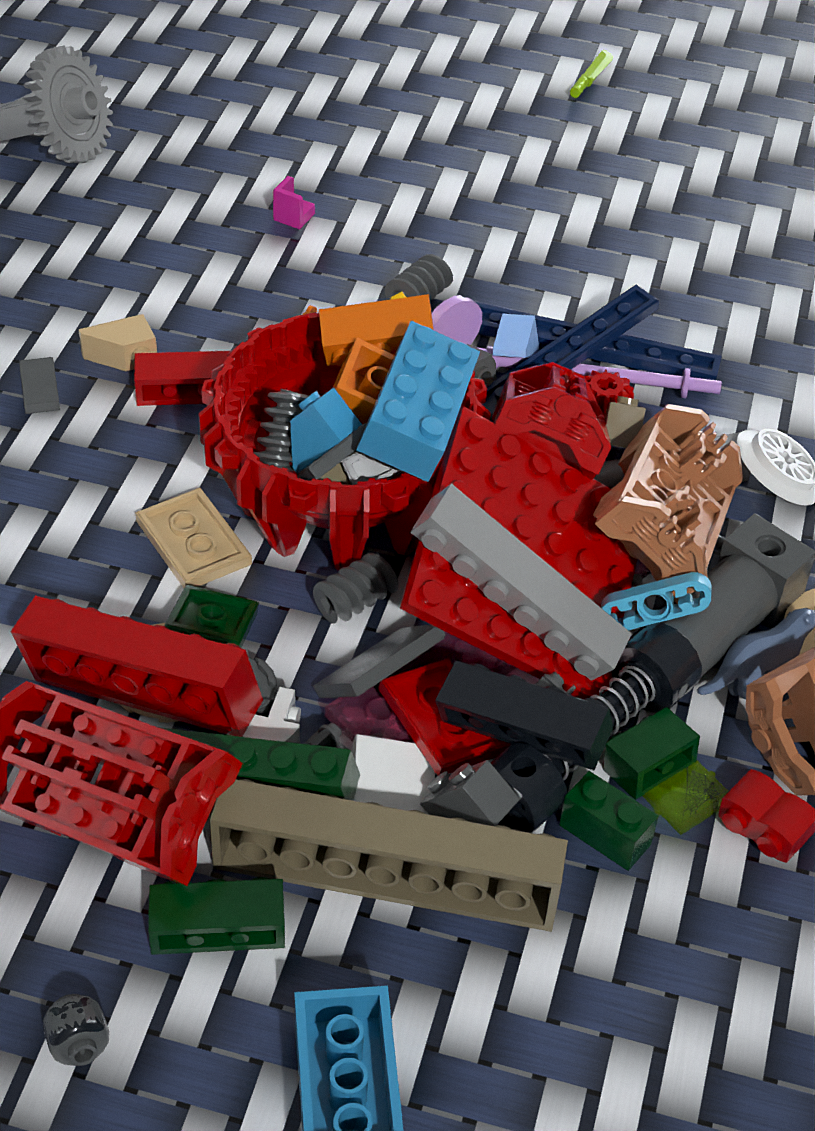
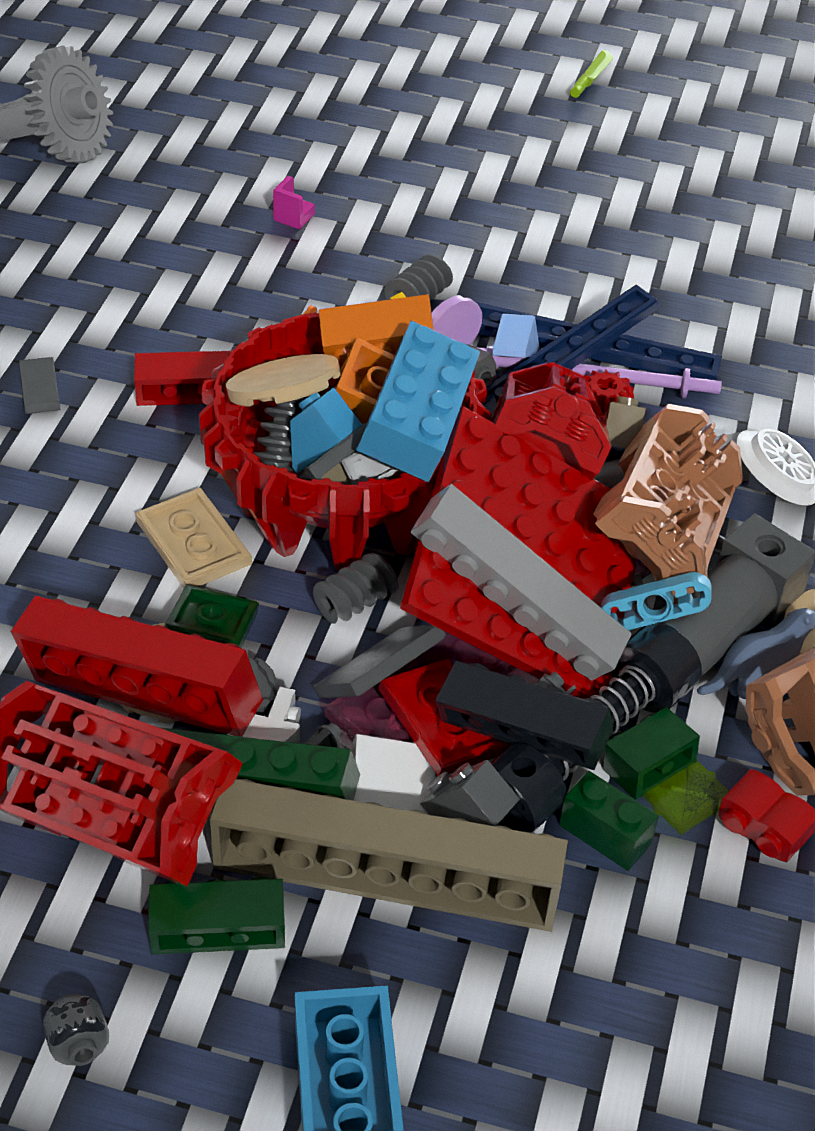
tan slope [79,314,157,371] -> none
none -> tan tile [226,354,341,406]

